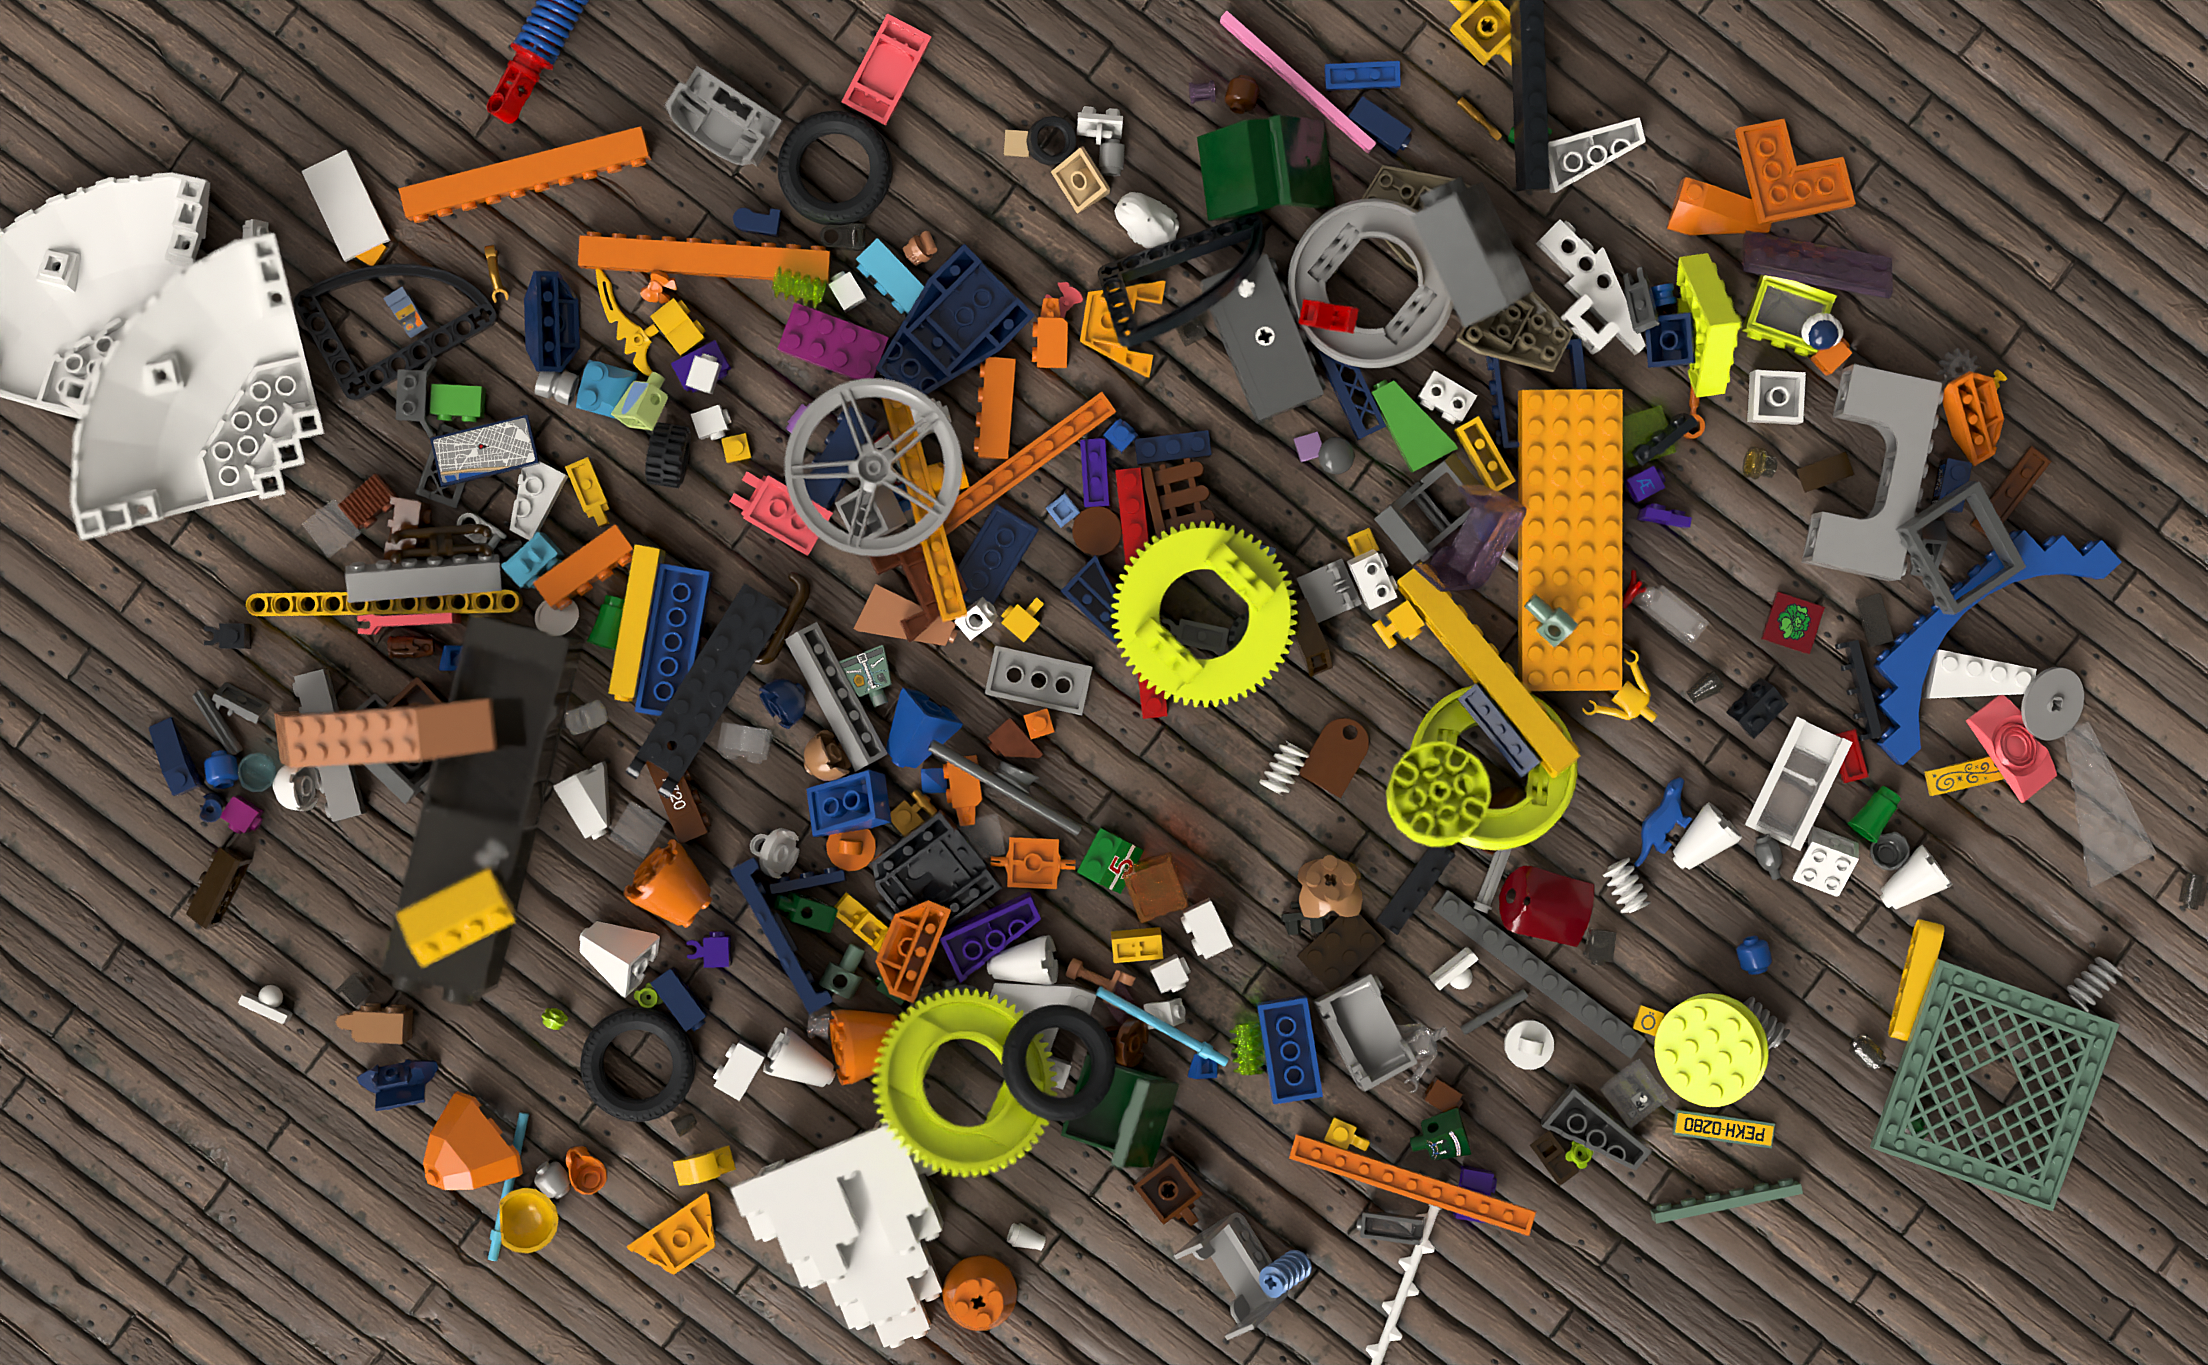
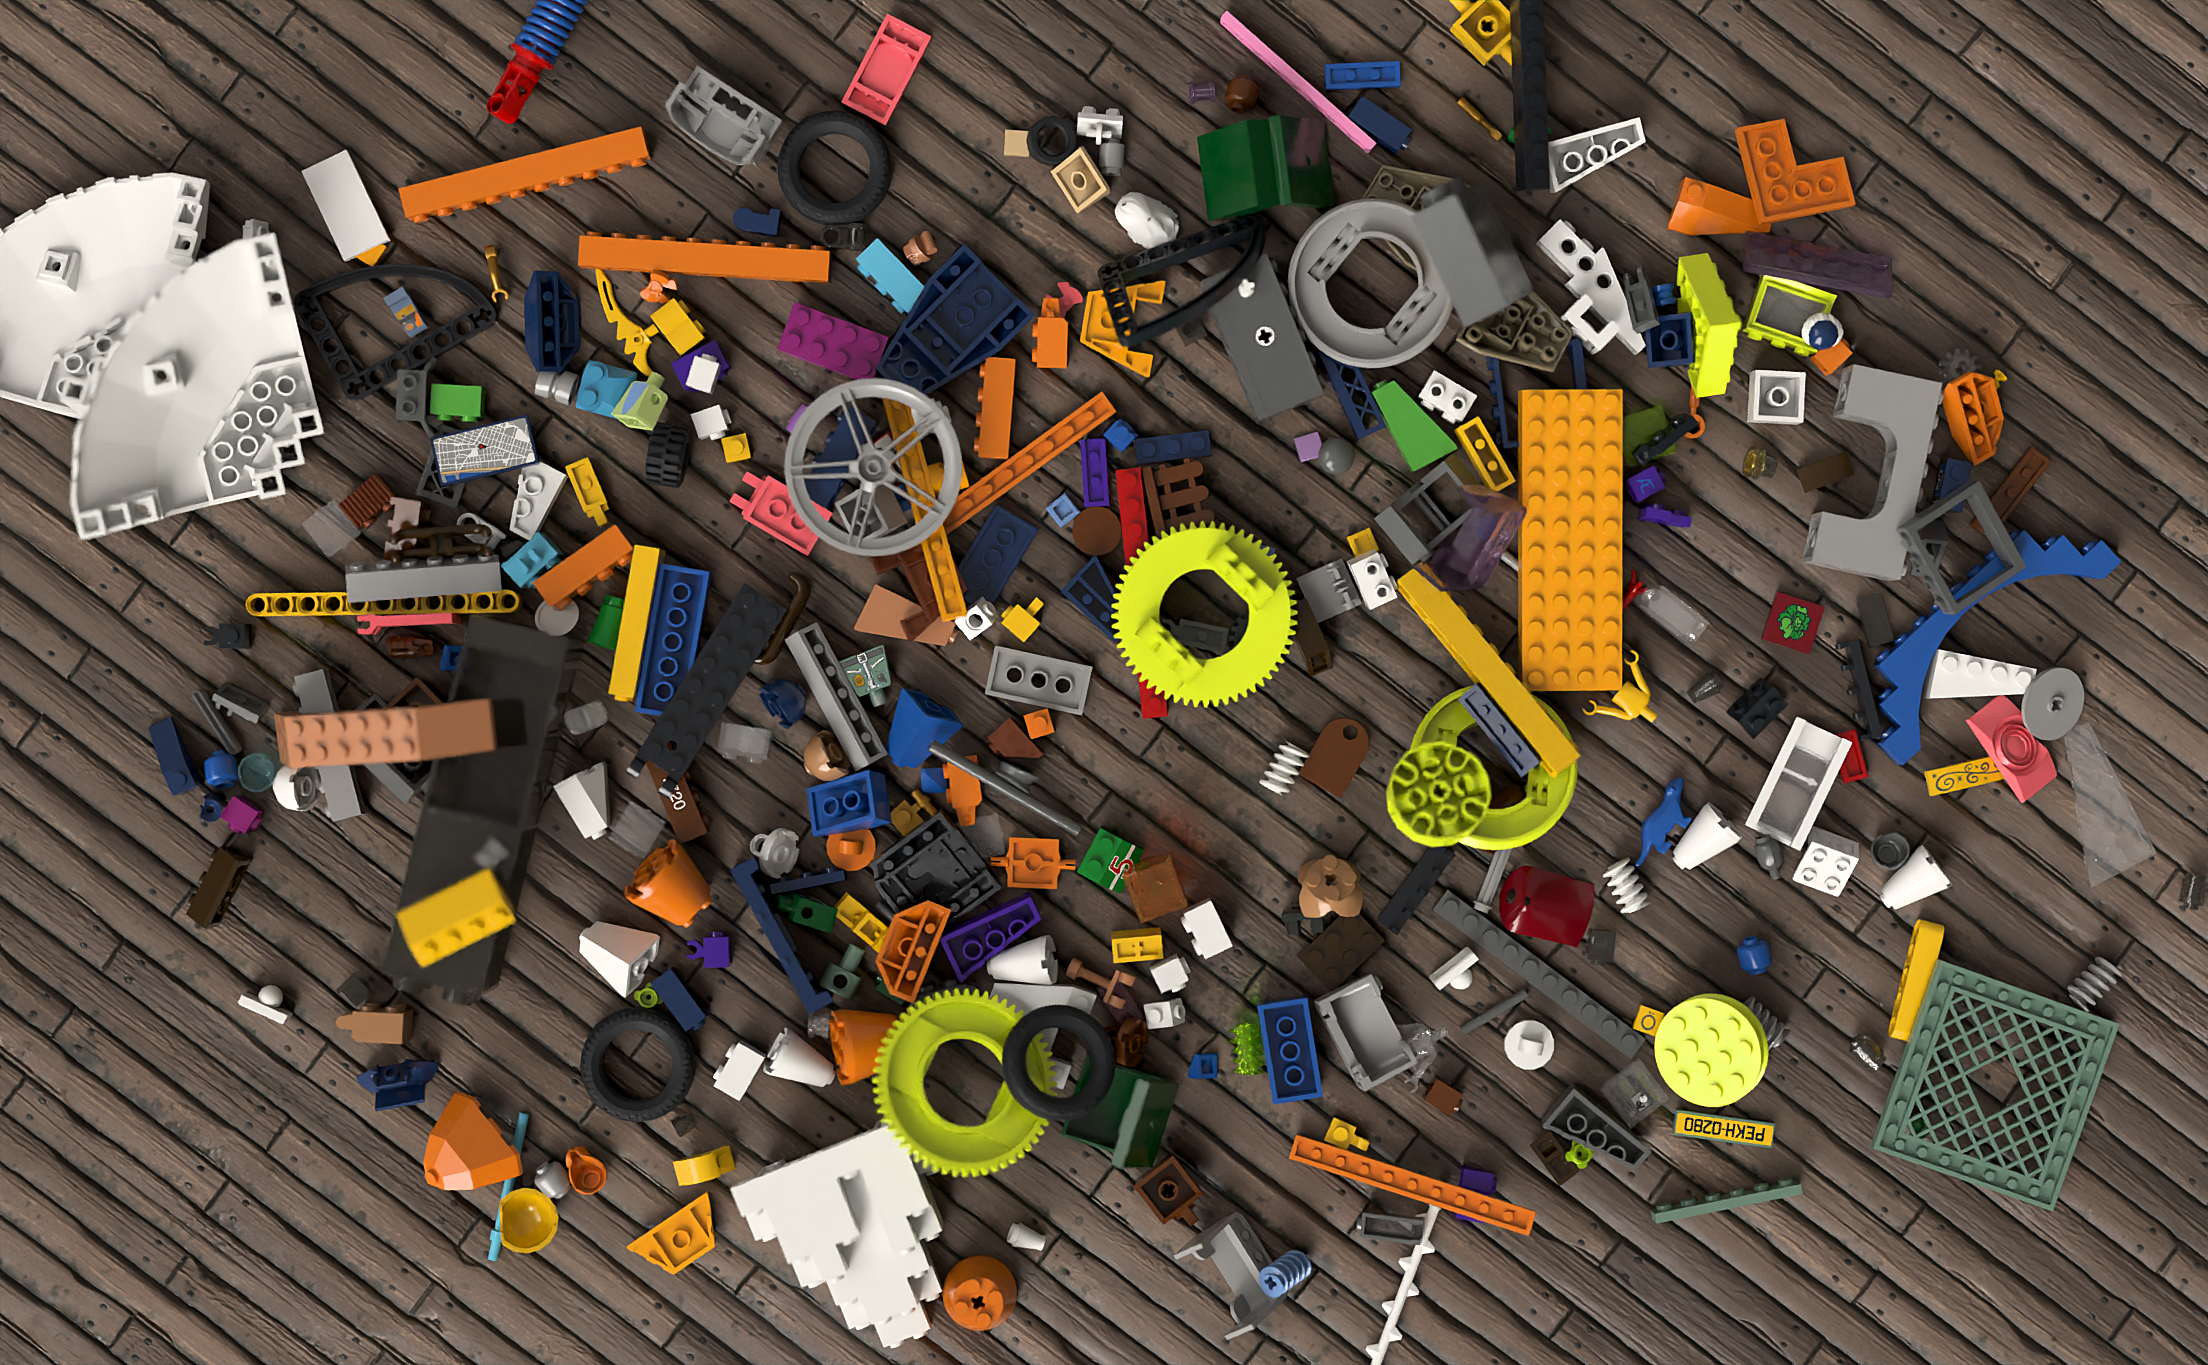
lime plate [541,1008,568,1030] -> none
clear neon green piece [771,266,827,309] -> none
white brick [828,271,867,313] -> none
medium azure bar [1096,986,1229,1067] -> none
red slope [1298,299,1359,334] -> none
yellow brick [1372,600,1425,649] -> none
dark green torso [1410,1108,1471,1160] -> none
sand green piece [1524,594,1578,647] -> none
green plant [1848,786,1901,843] -> none

